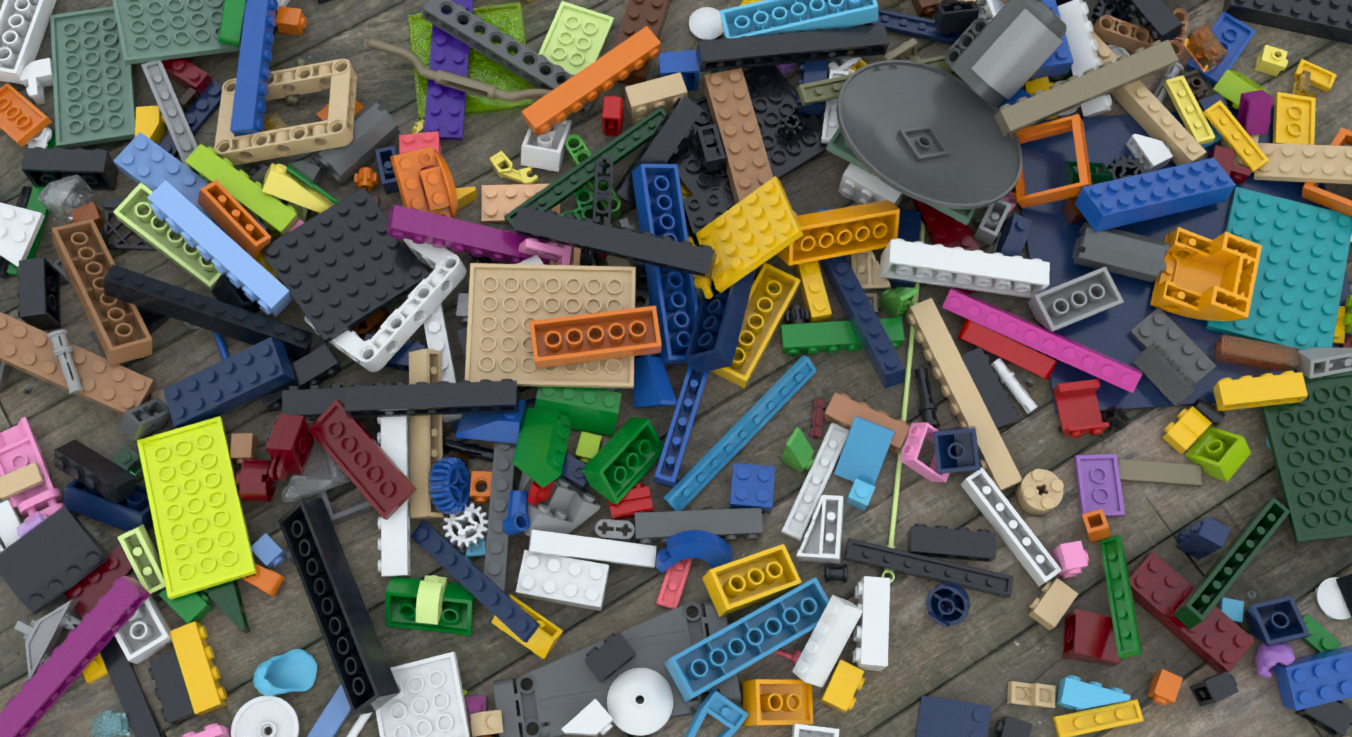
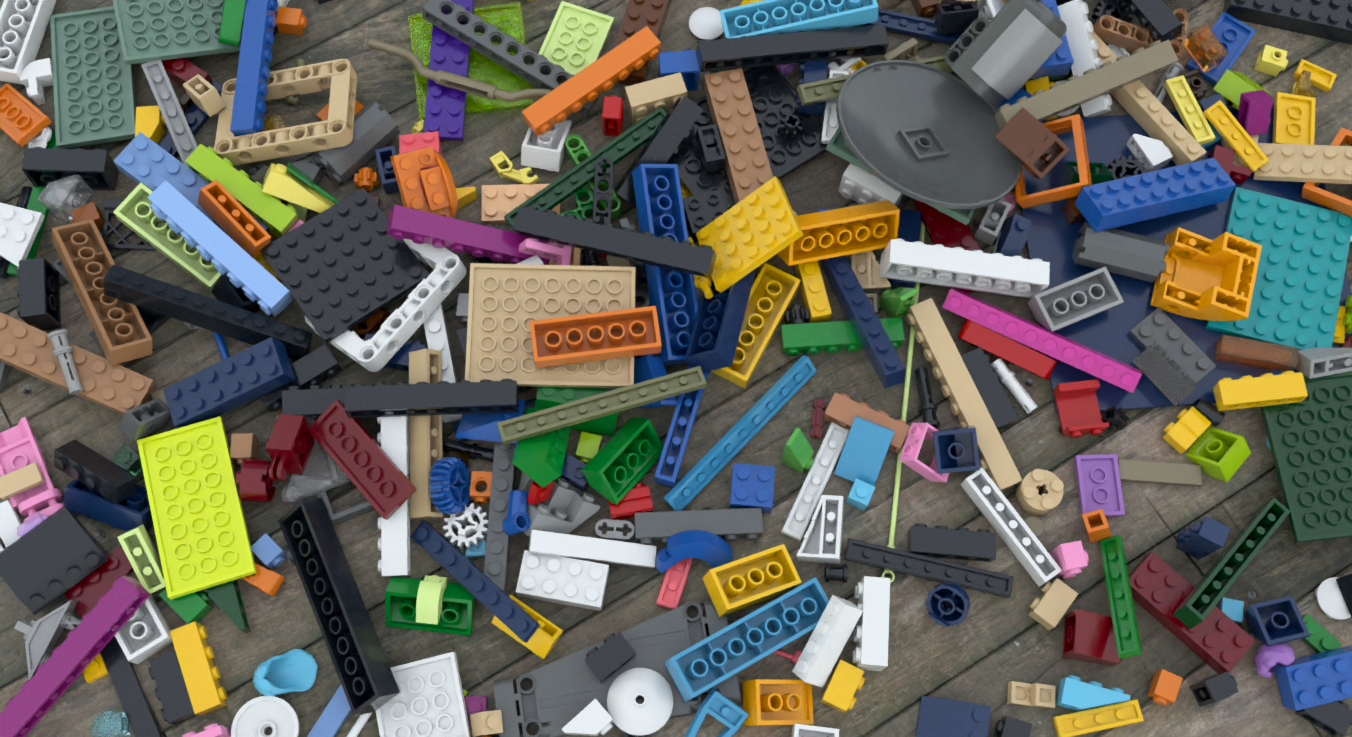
none -> tan brick [182,74,226,117]
none -> olive plate [497,366,707,445]
none -> reddish brown slope [994,107,1070,179]

